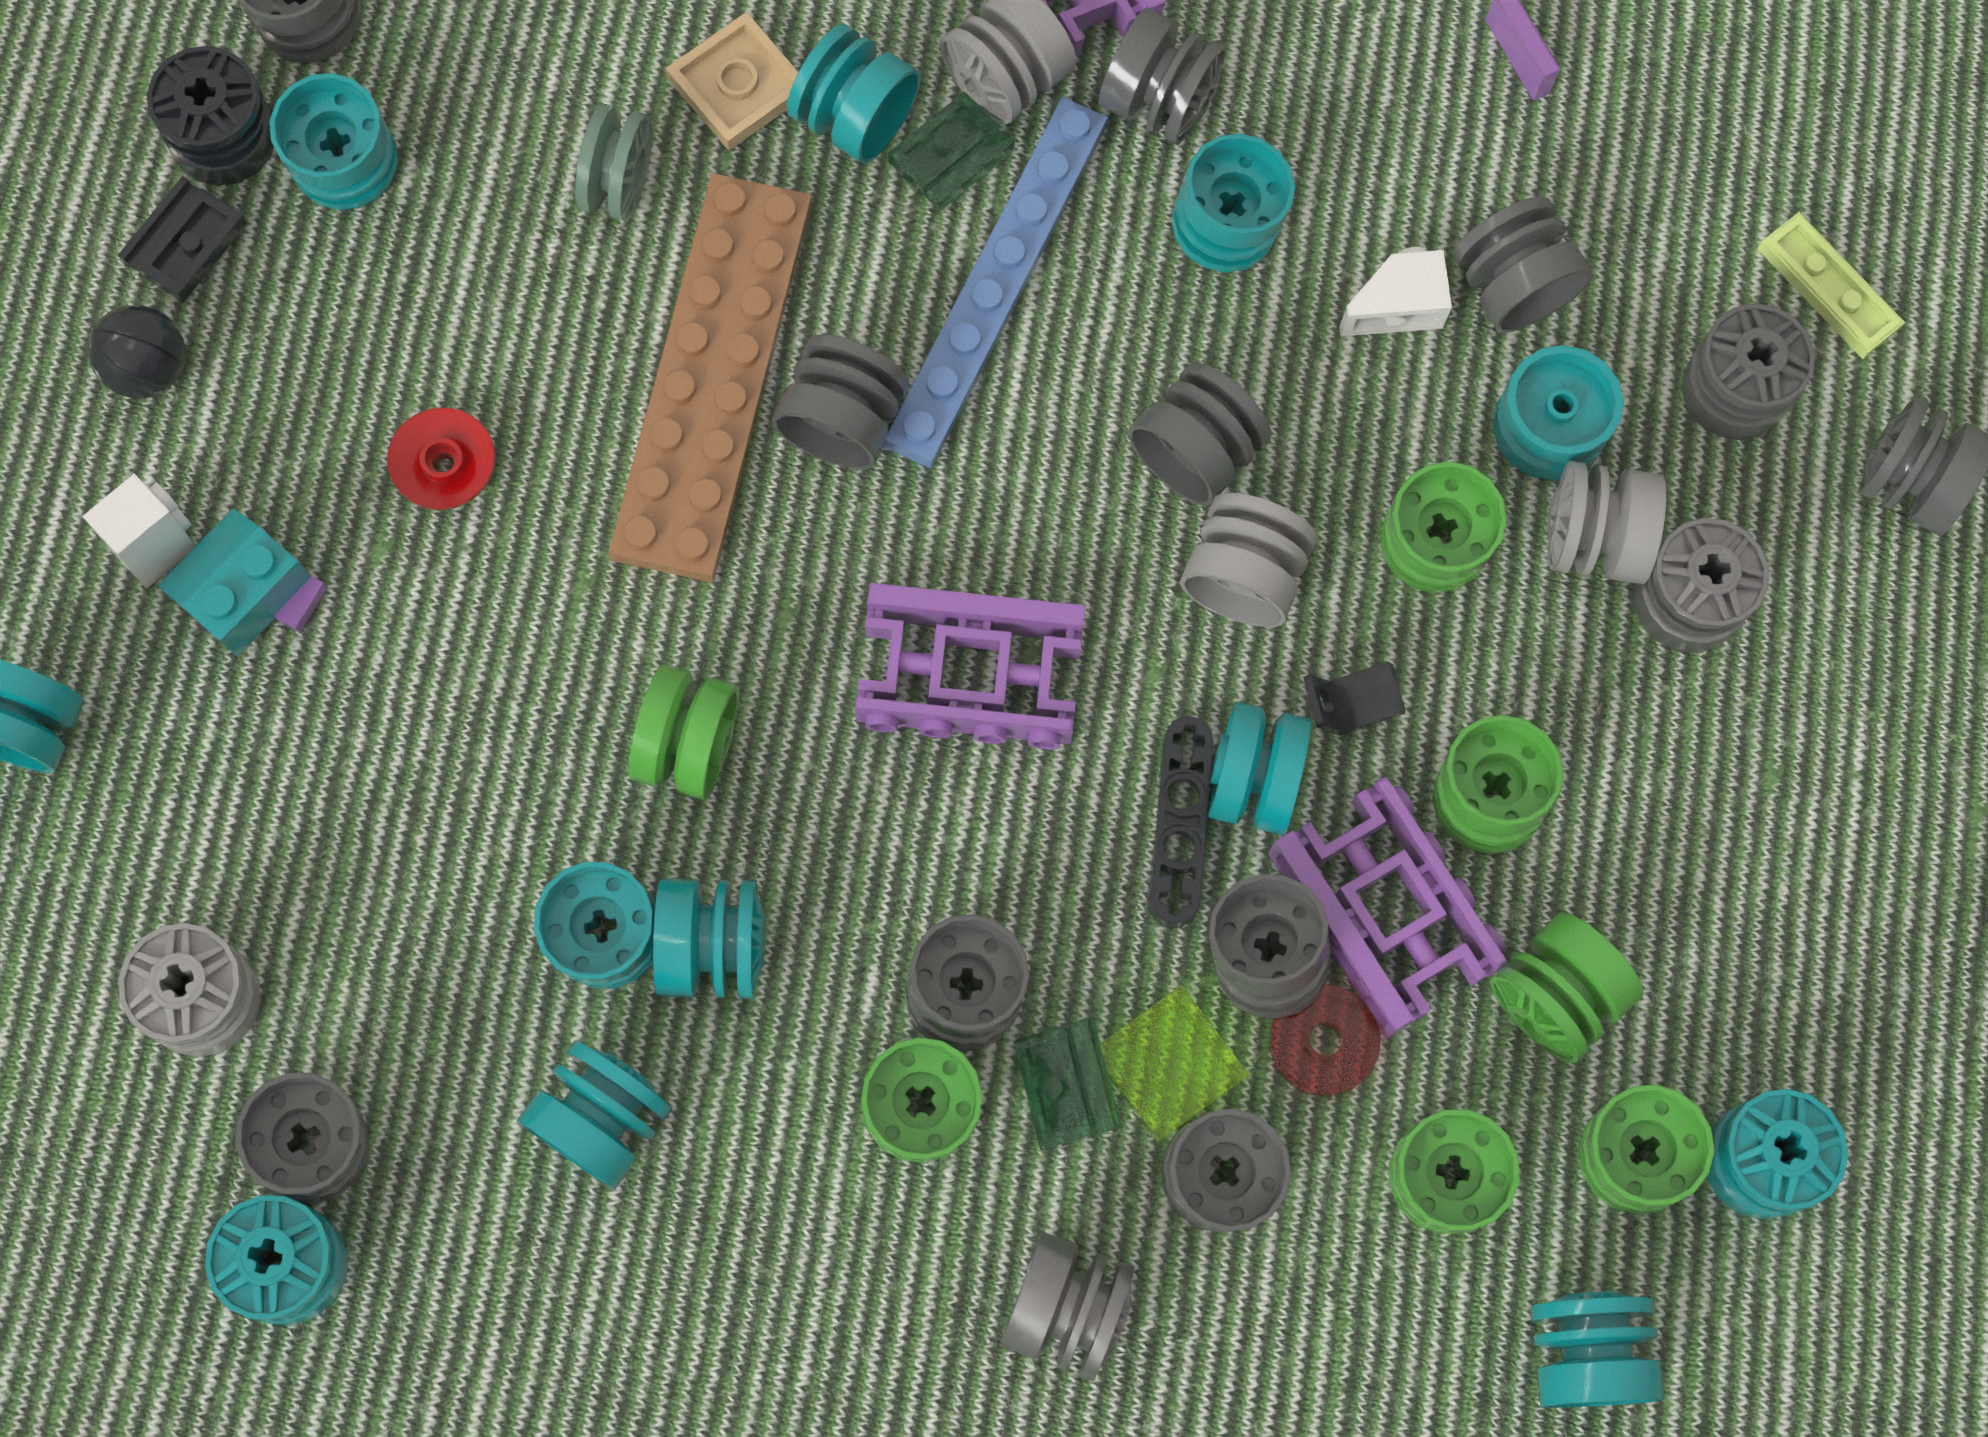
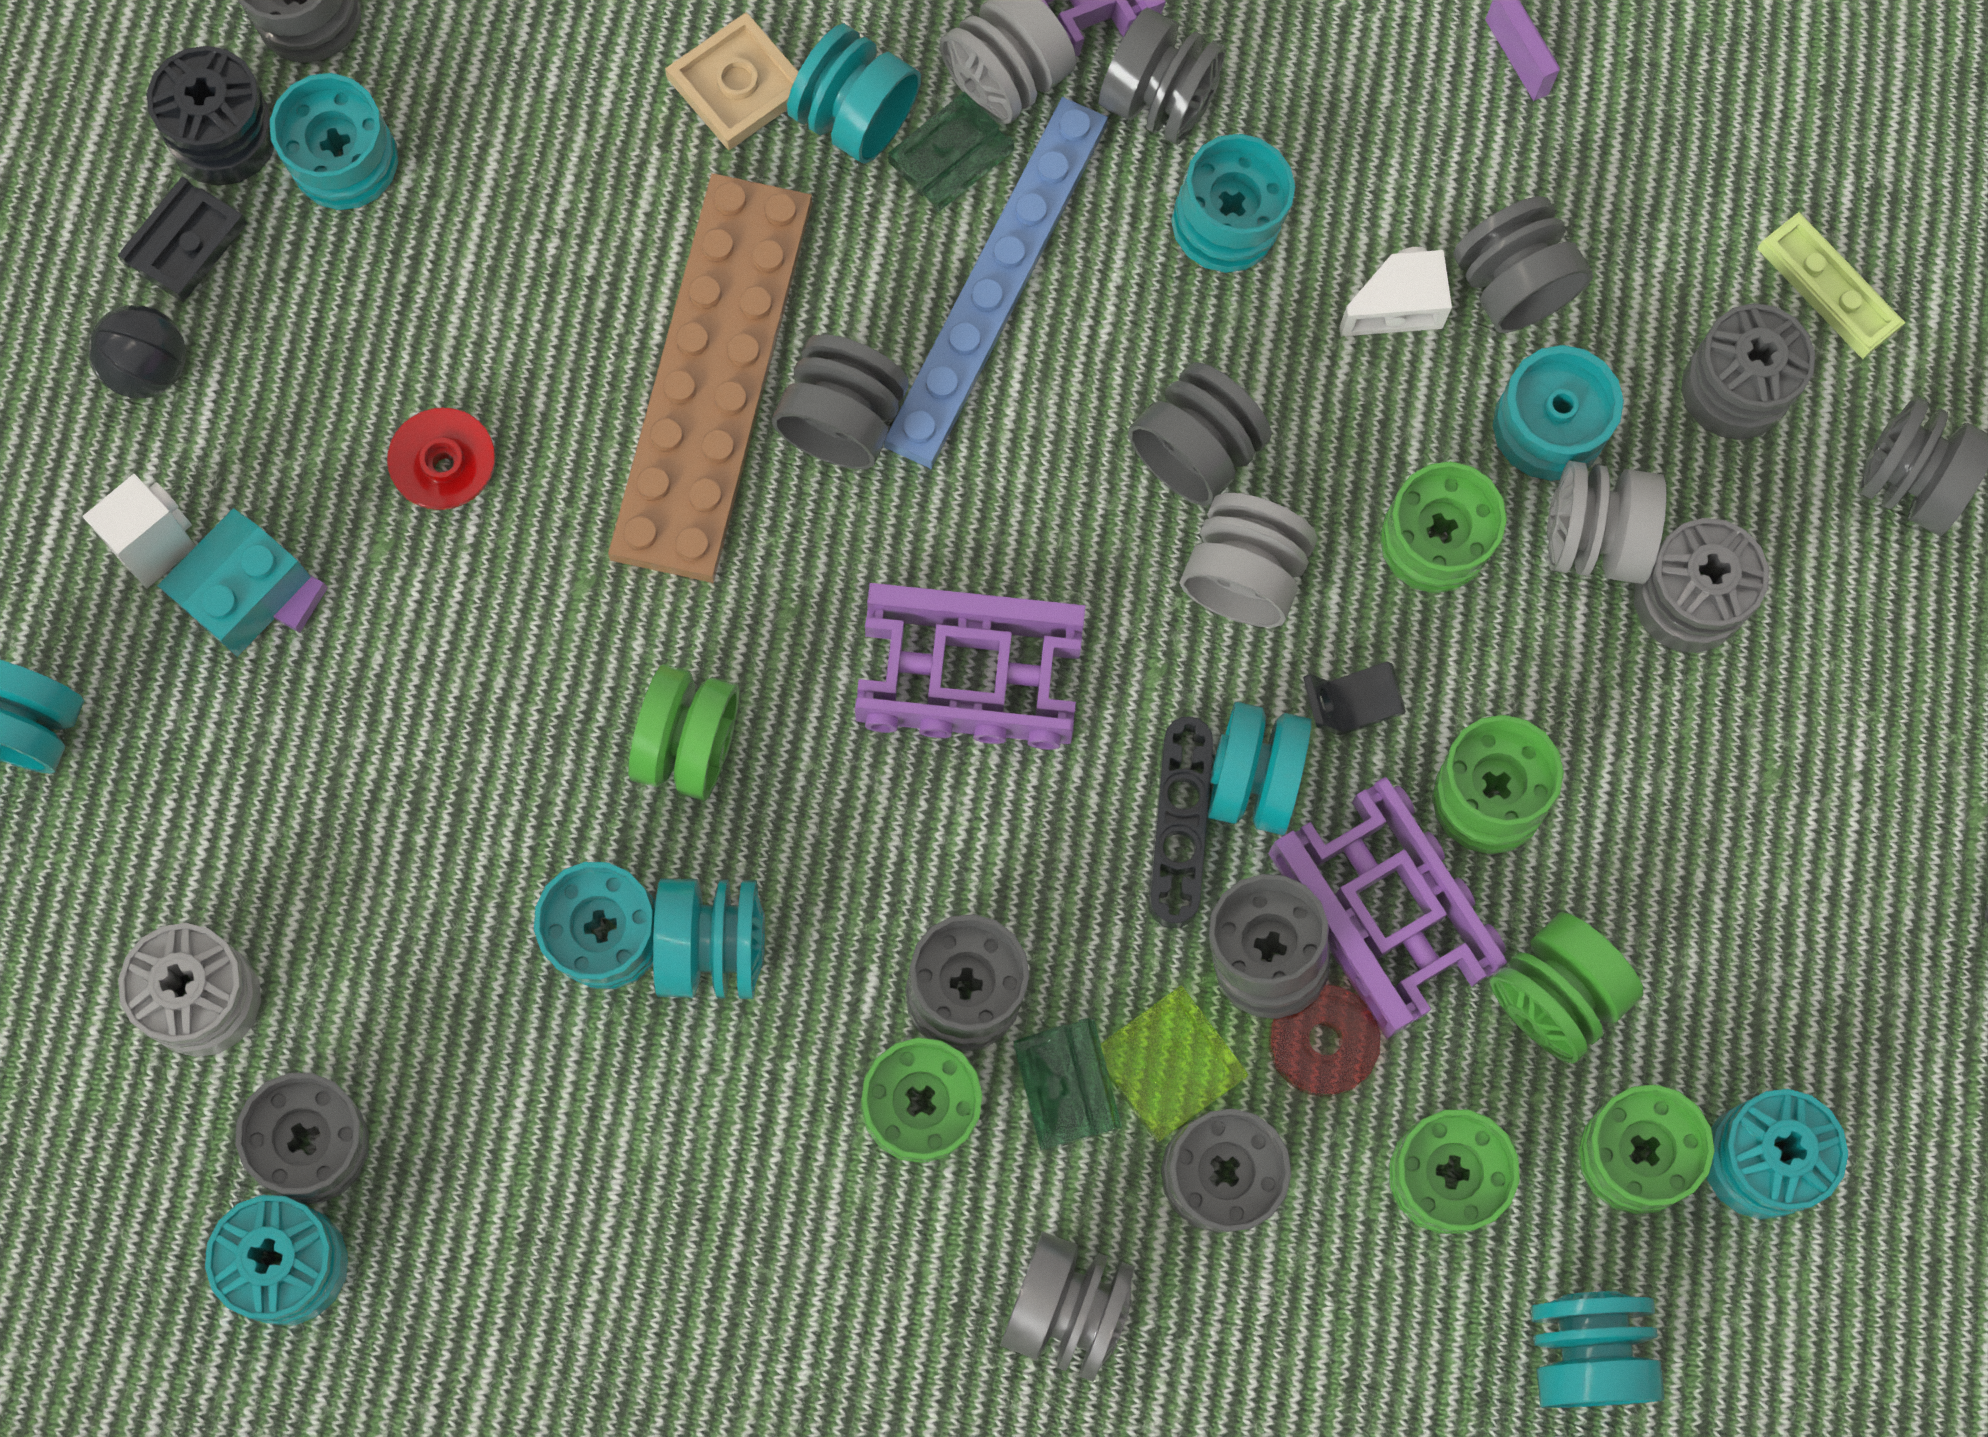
teal wheel [517,1040,672,1190] -> none
sand green wheel [575,103,653,222] -> none

